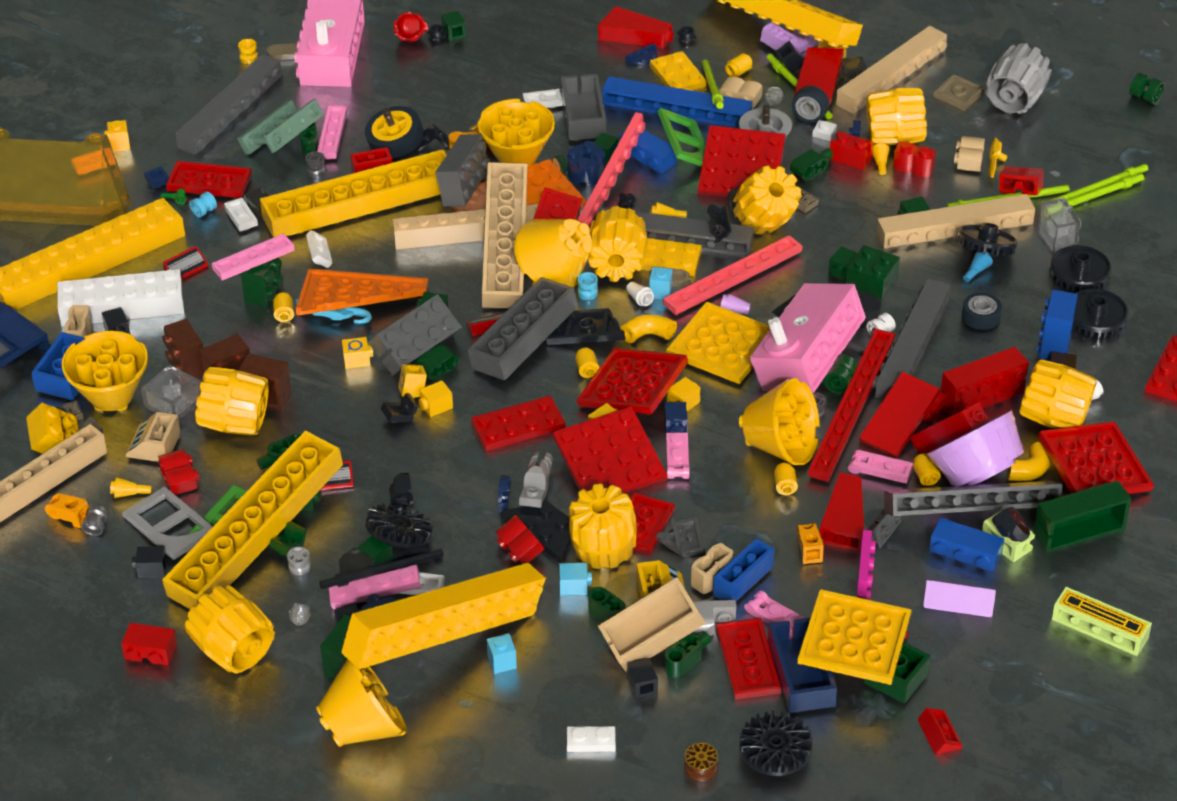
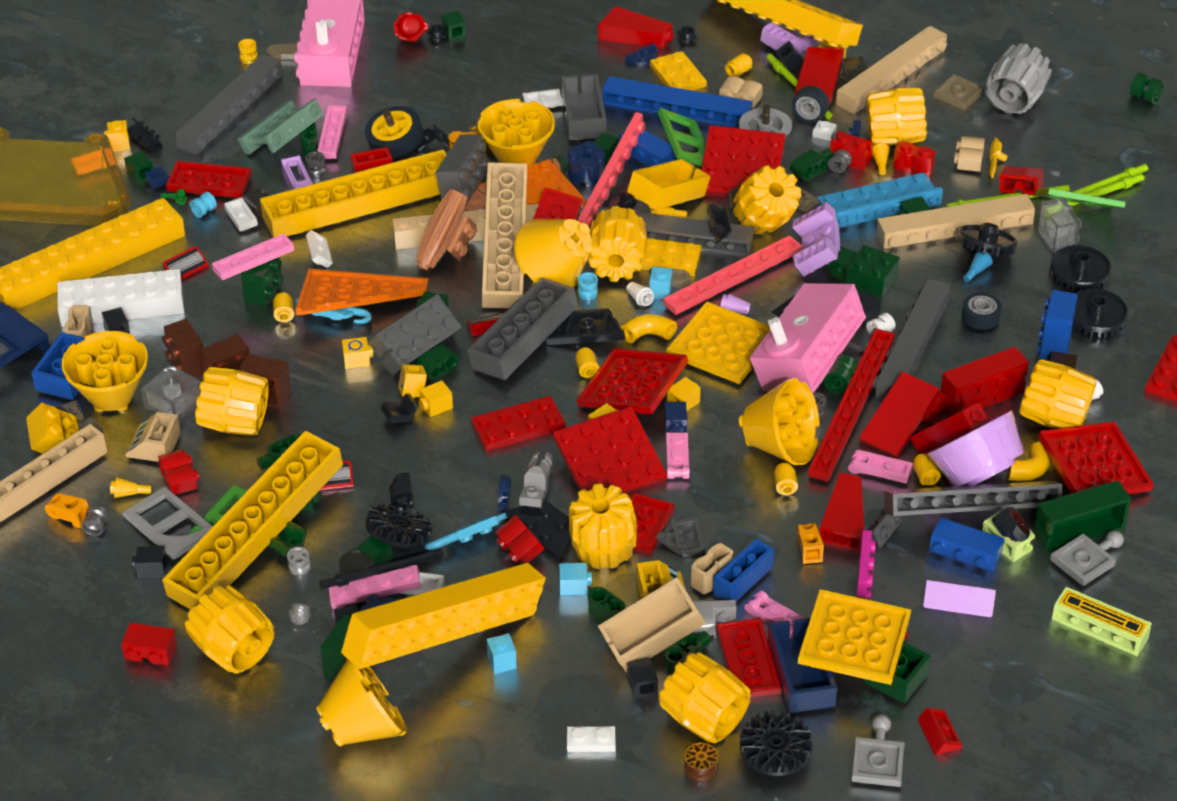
lime bar [701,60,724,109] -> none
clear plate [764,87,784,106] -> none
none -> dark green brick [124,151,154,185]
none -> black hinge [128,118,163,150]
none -> lavender window [281,155,313,190]
none -> nougat plate [415,189,477,271]
none -> medium azure plate [425,513,507,550]
none -> yellow piece [627,159,711,210]
none -> yellow wheel [659,652,751,743]
none -> lavender plate [792,202,840,277]
none -> dark azure bracket [817,173,943,228]
none -> dark grey wheel [828,149,852,174]
none -> light grey plate [852,714,904,787]
none -> bright green window [1036,188,1126,209]
none -> light grey plate [1050,530,1124,586]

